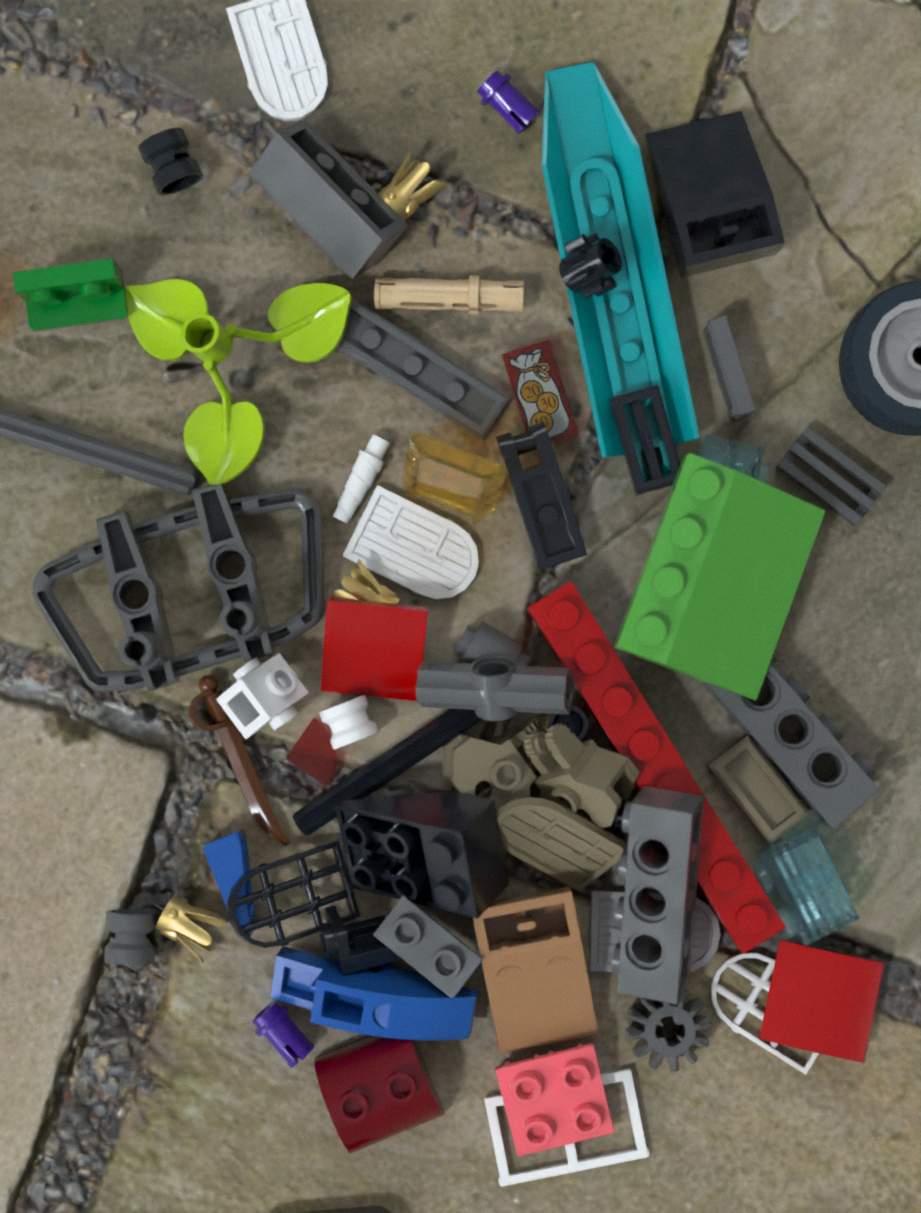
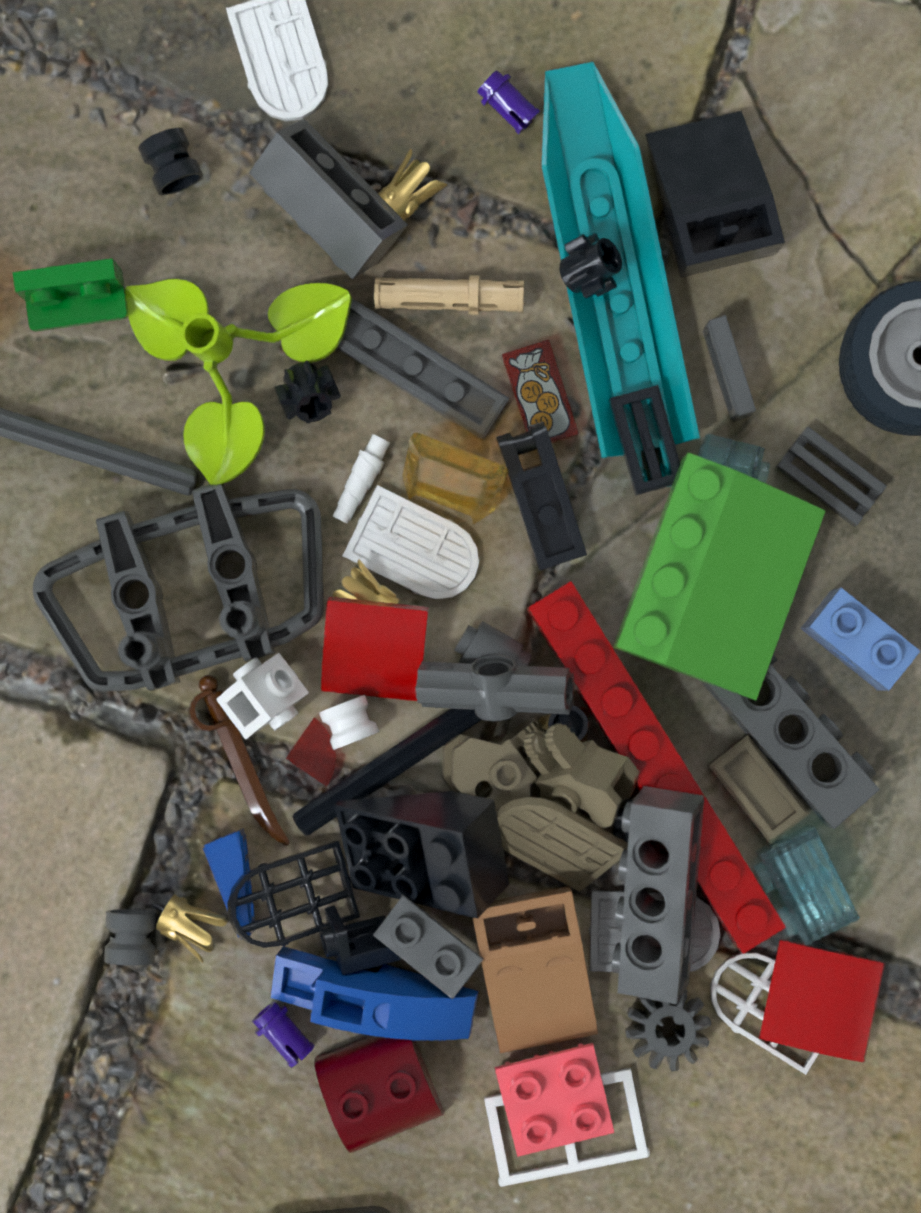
none -> black gear [275,360,341,424]
none -> medium blue brick [800,588,921,691]

